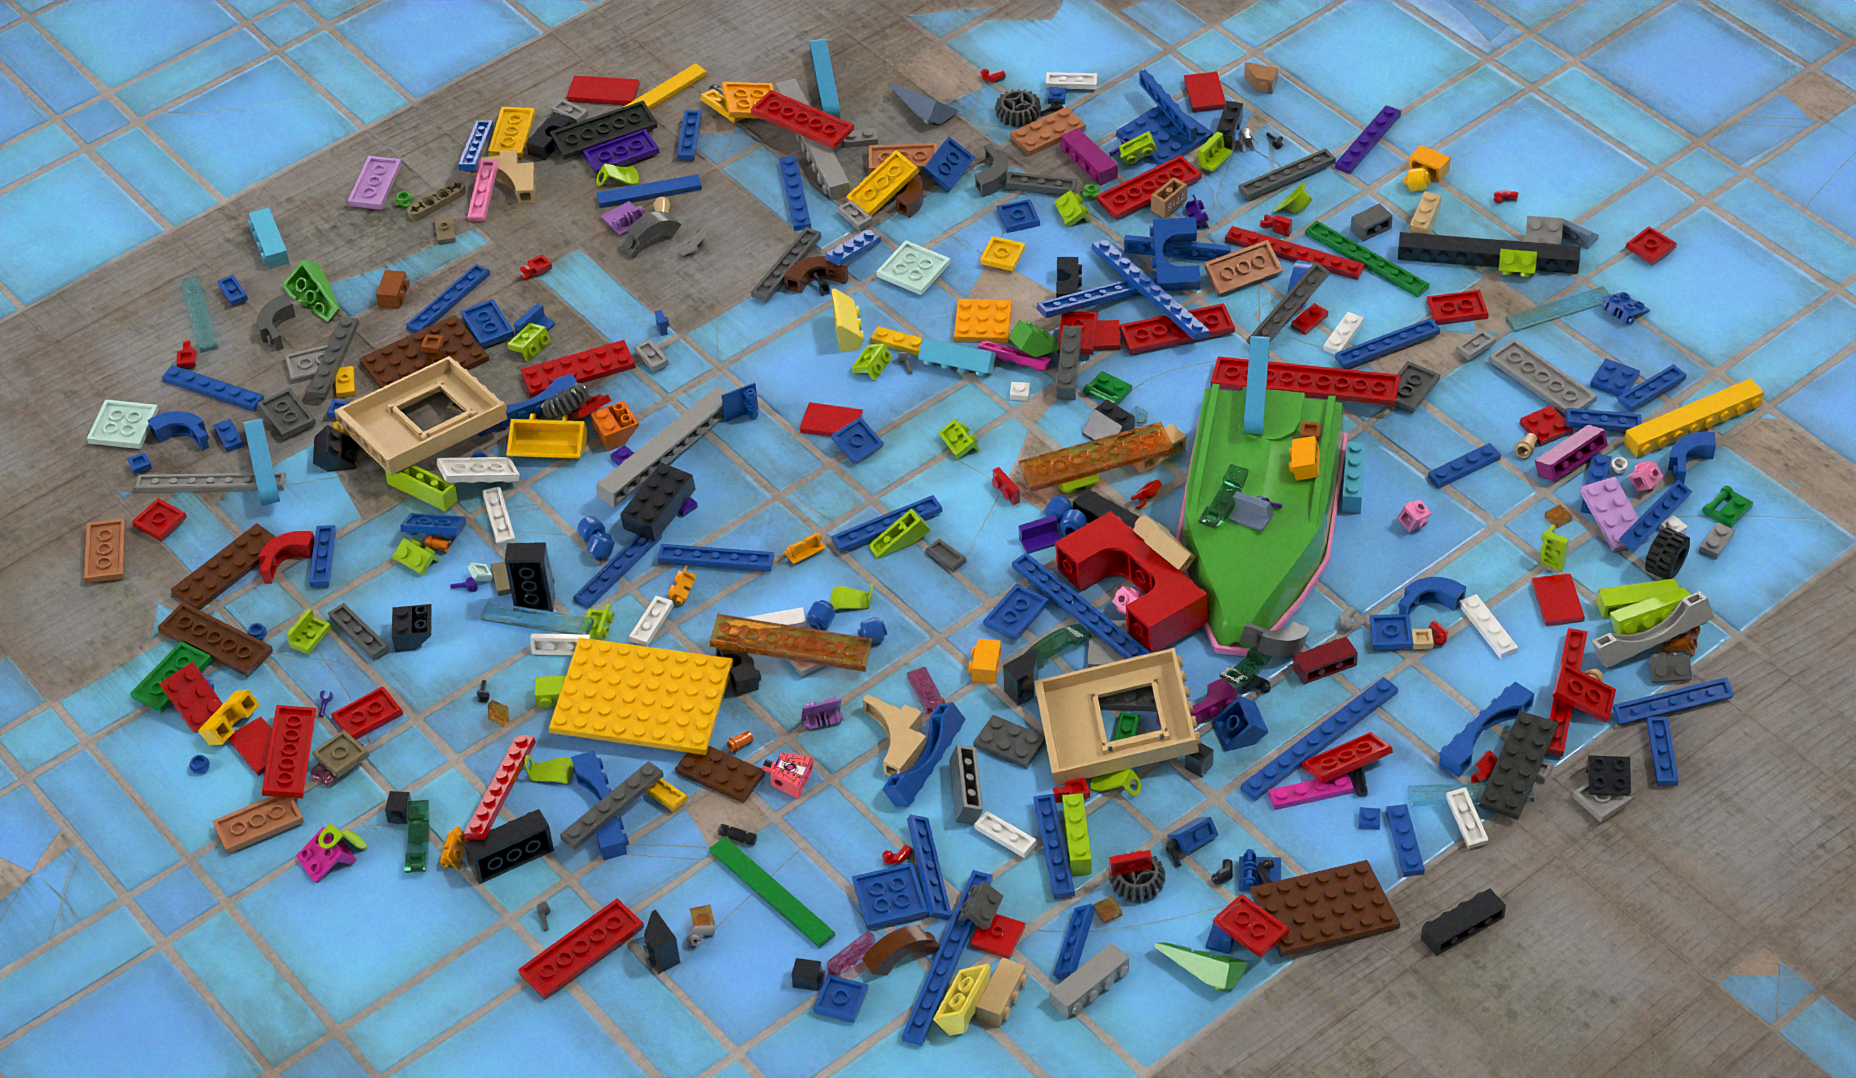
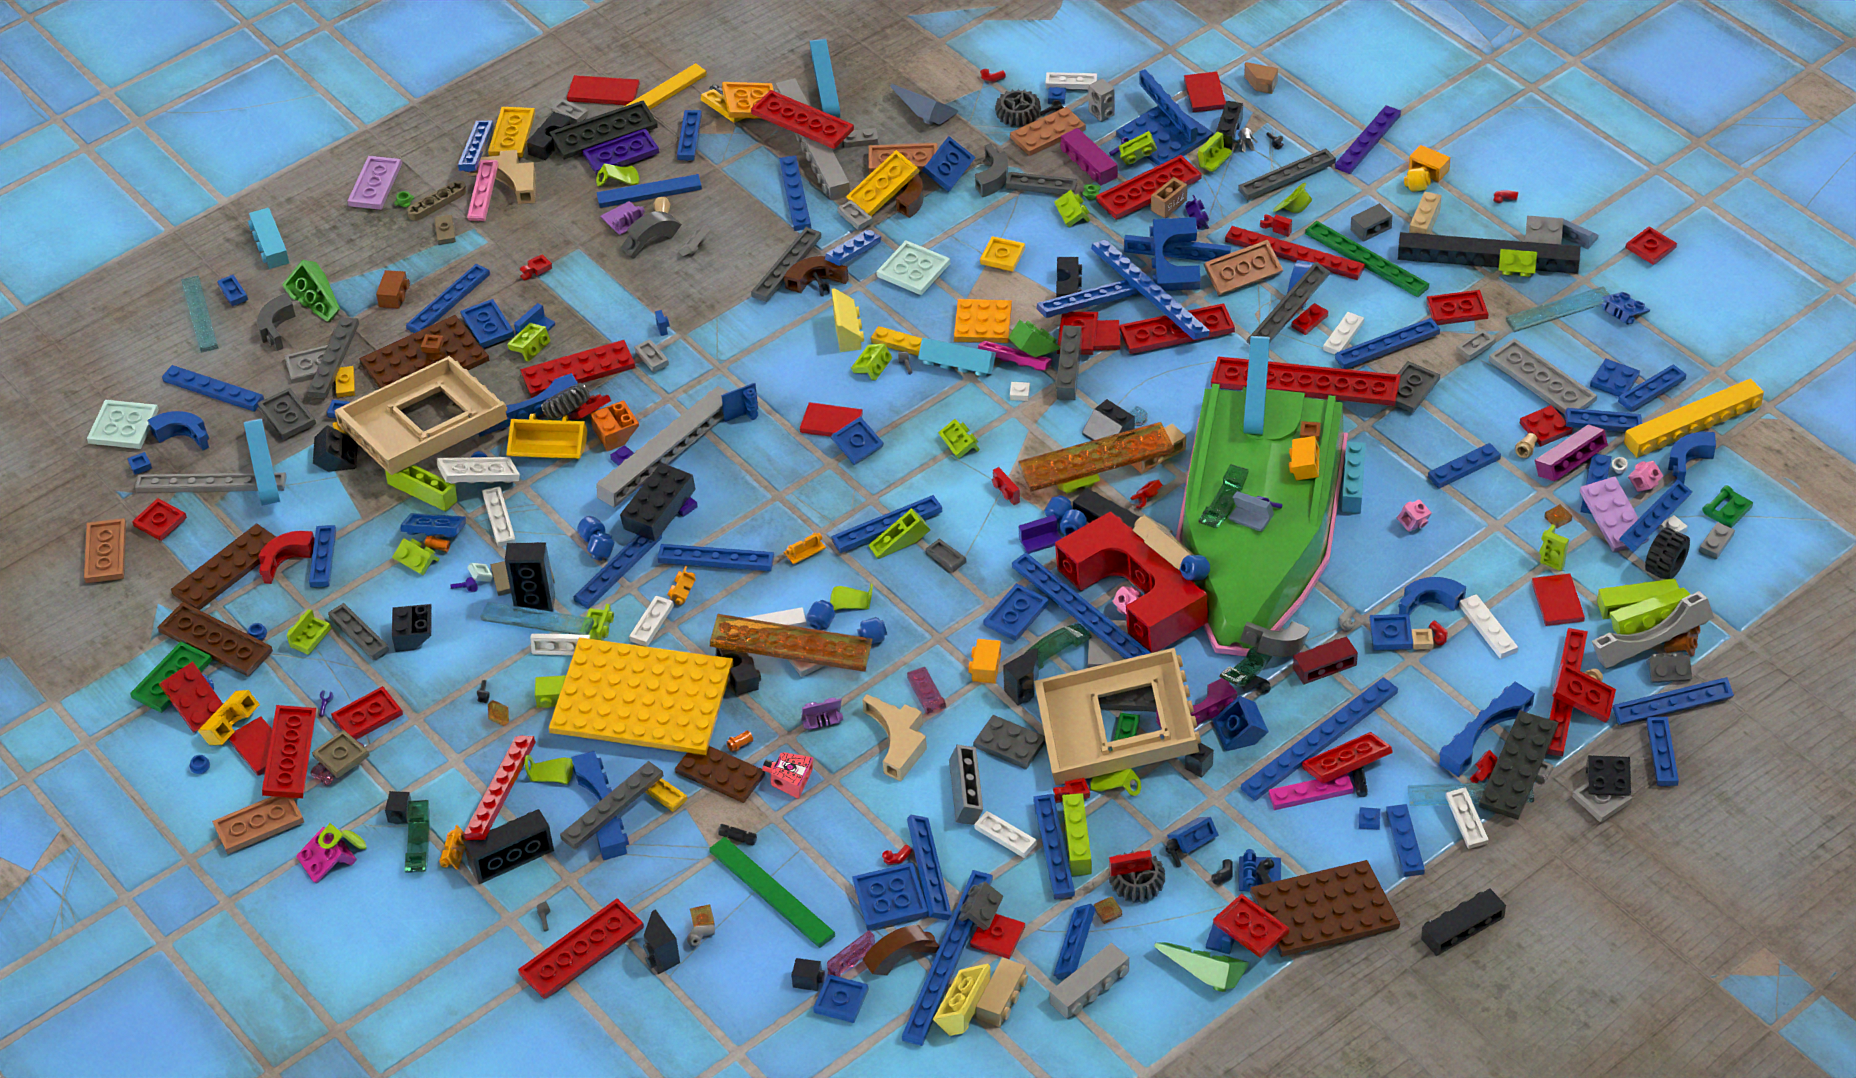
red plate [177,340,197,368] -> none
blue plate [213,418,244,453] -> none
blue arch [882,702,966,807] -> none
blue tile [997,199,1040,233] -> none
green plate [1083,371,1132,406] -> none
none -> light grey brick [1088,79,1115,122]
none -> blue head [1180,555,1210,581]

